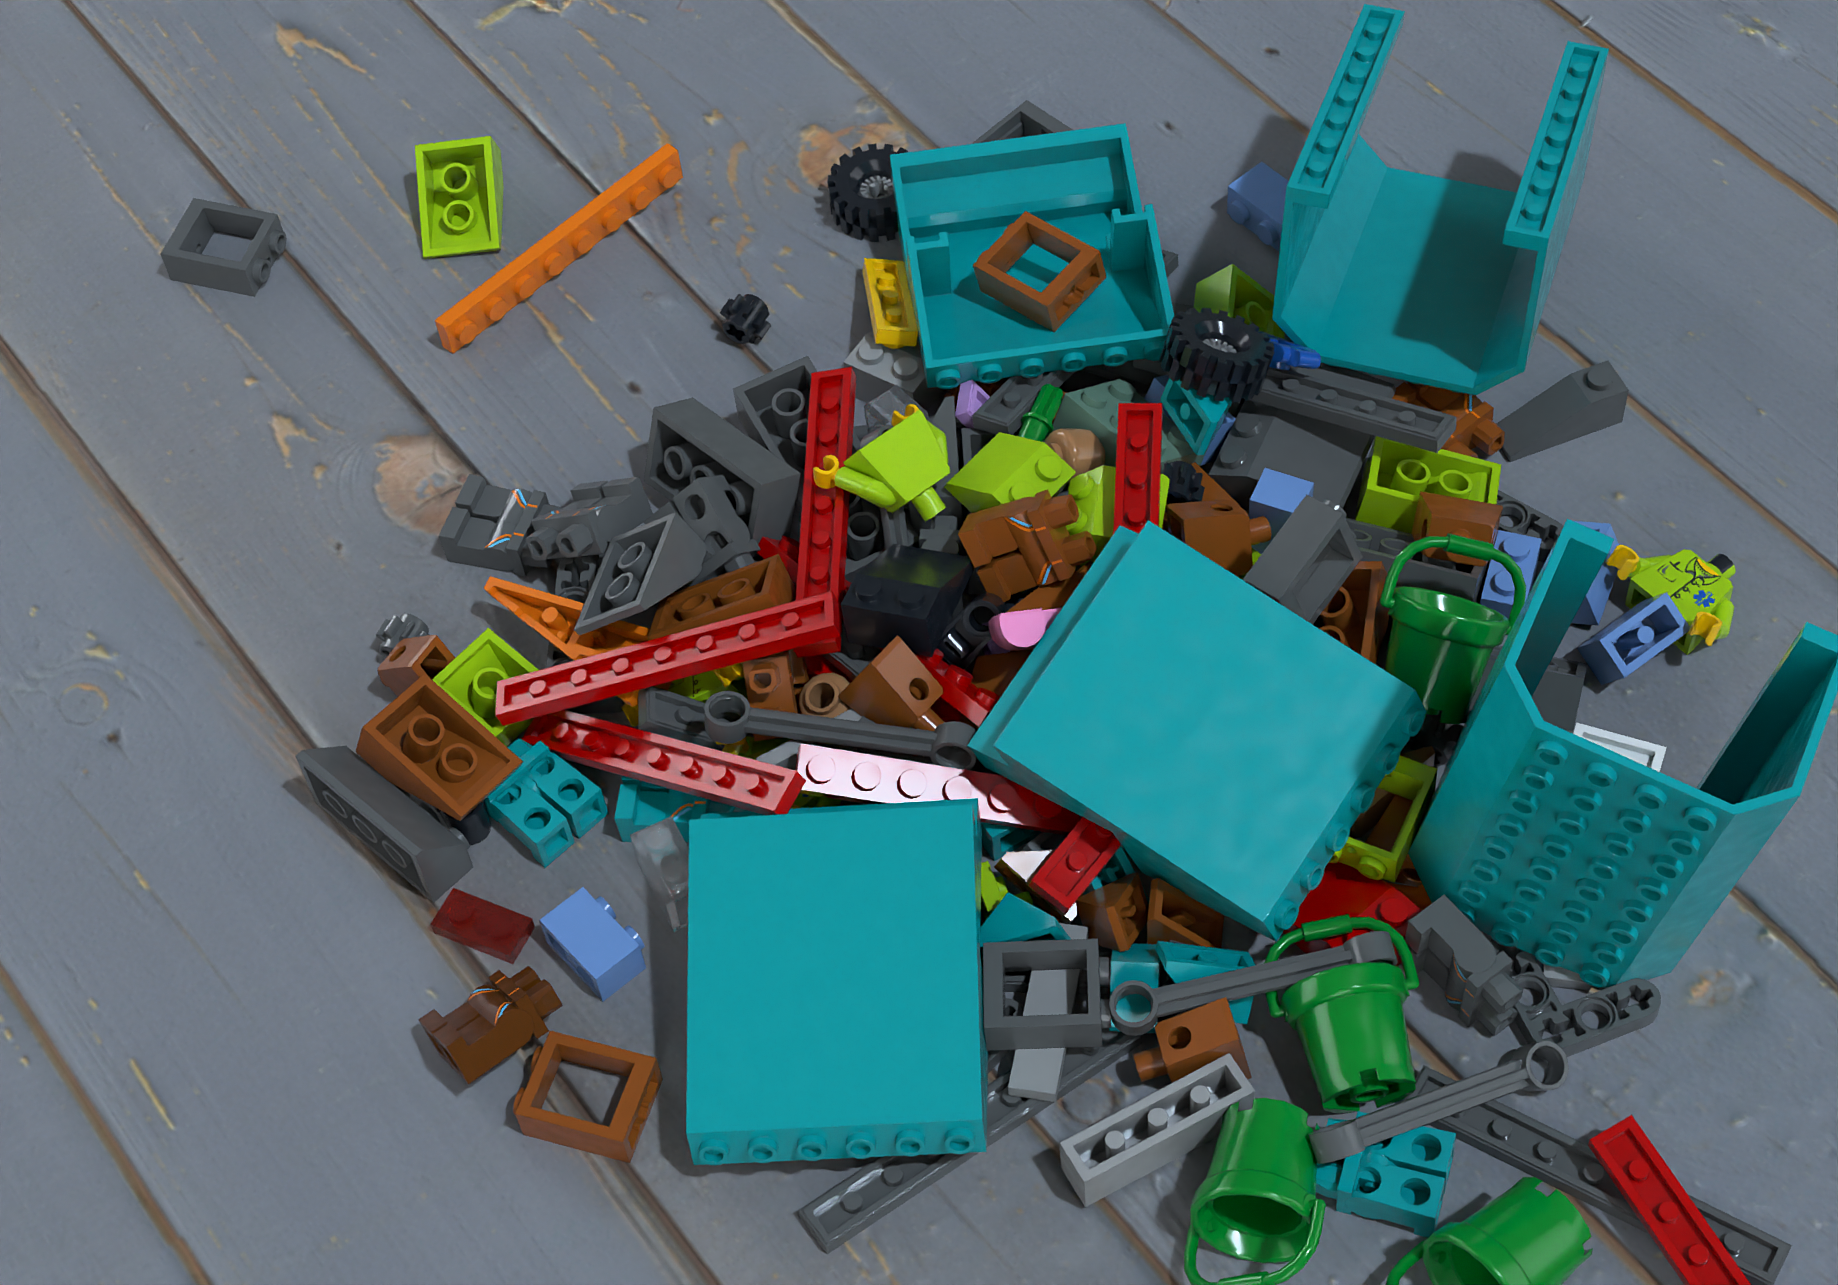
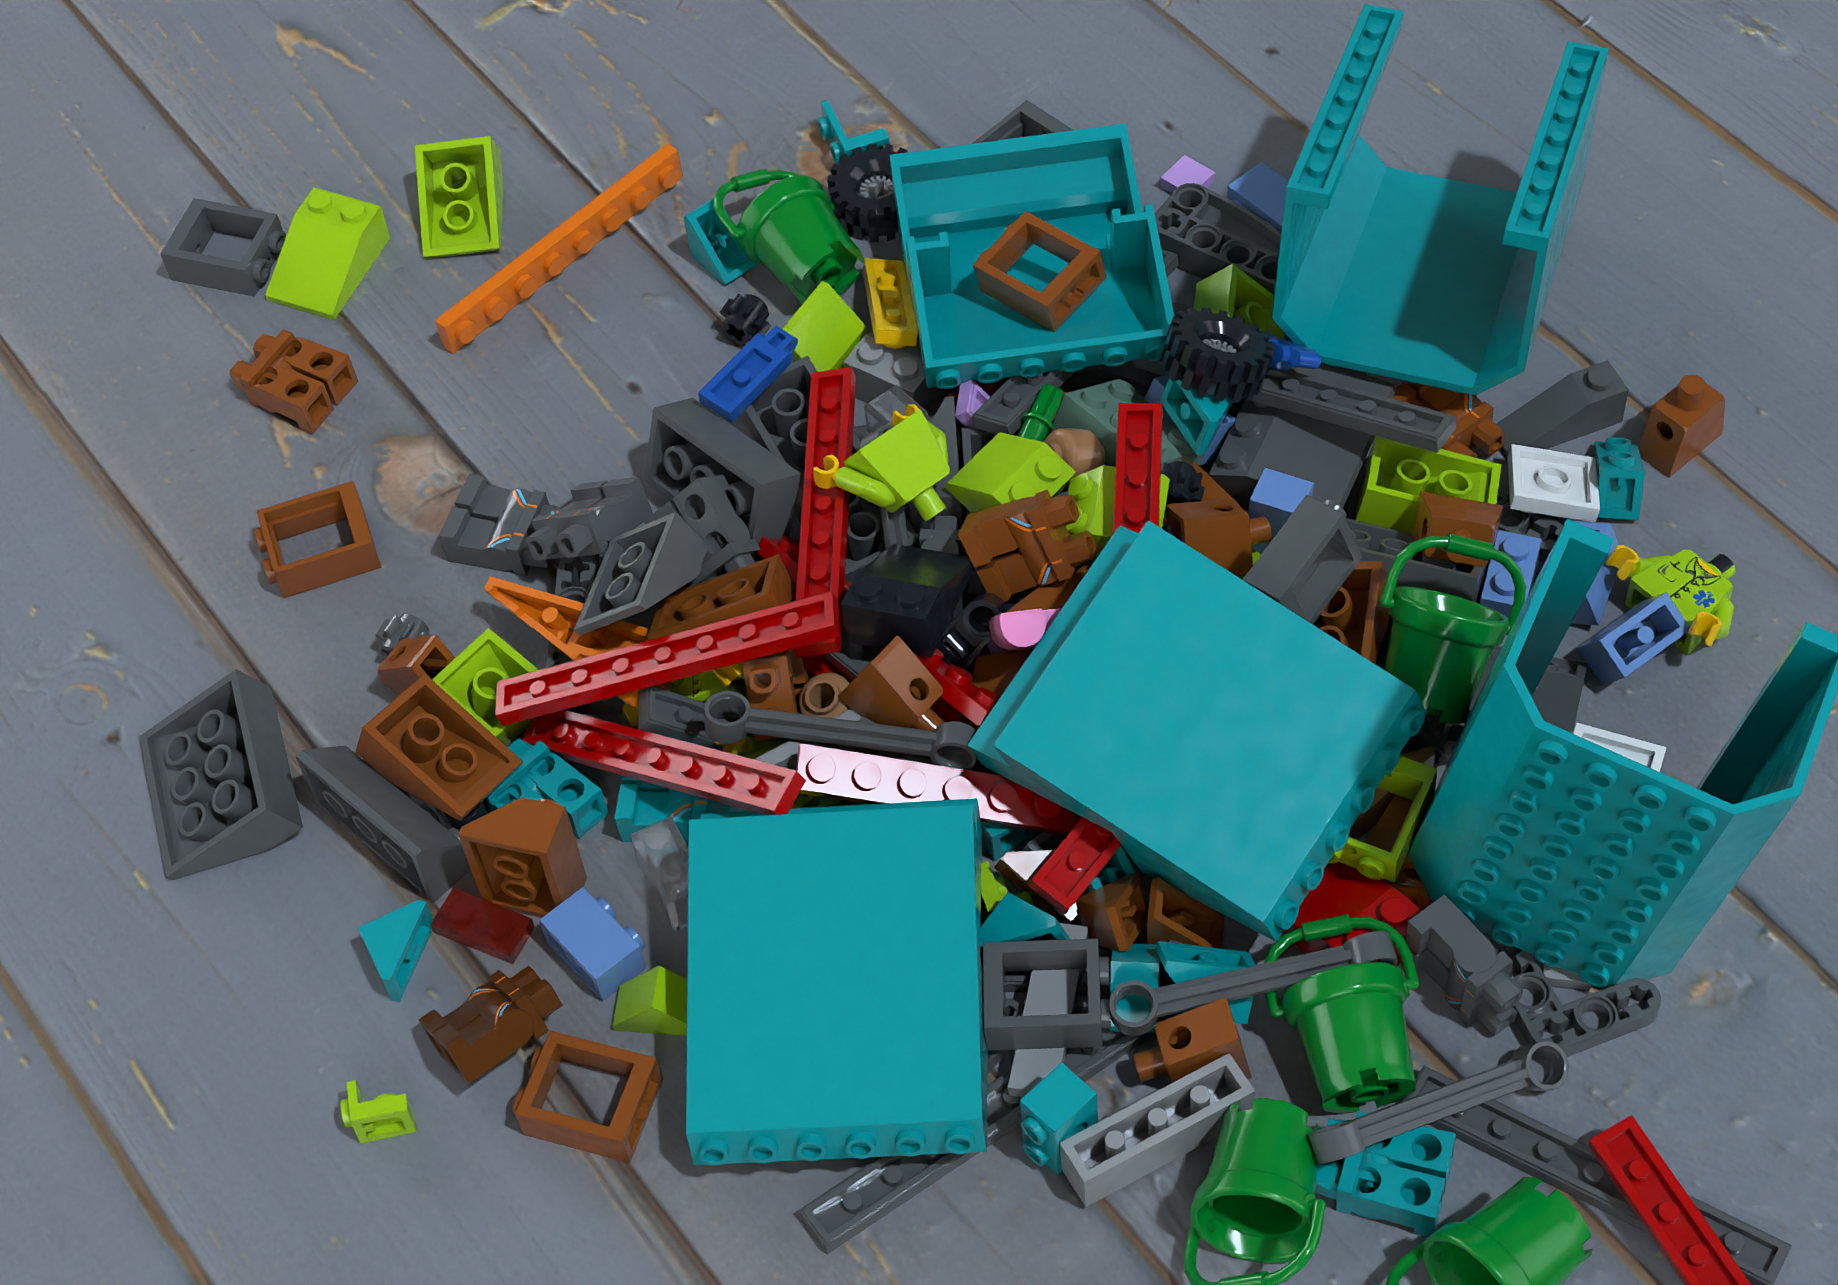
none -> dark grey slope [139,669,303,880]
none -> dark orange hips [230,329,358,434]
none -> dark orange window [254,481,382,598]
none -> lime slope [265,187,391,320]
none -> lime bracket [341,1080,417,1144]
none -> teal slope [358,900,436,1002]
none -> dark orange slope [458,797,587,918]
none -> lime slope [612,966,687,1036]
none -> teal slope [683,198,757,285]
none -> blue hinge [698,326,798,423]
none -> green piece [713,169,864,305]
none -> lime slope [782,281,867,372]
none -> teal bracket [817,100,890,165]
none -> teal brick [1020,1062,1098,1175]
none -> dark grey beam [1155,183,1281,296]
none -> lavender tile [1160,155,1215,193]
none -> white plate [1507,444,1600,522]
none -> teal bracket [1594,437,1645,520]
none -> dark orange torso [1638,375,1725,478]

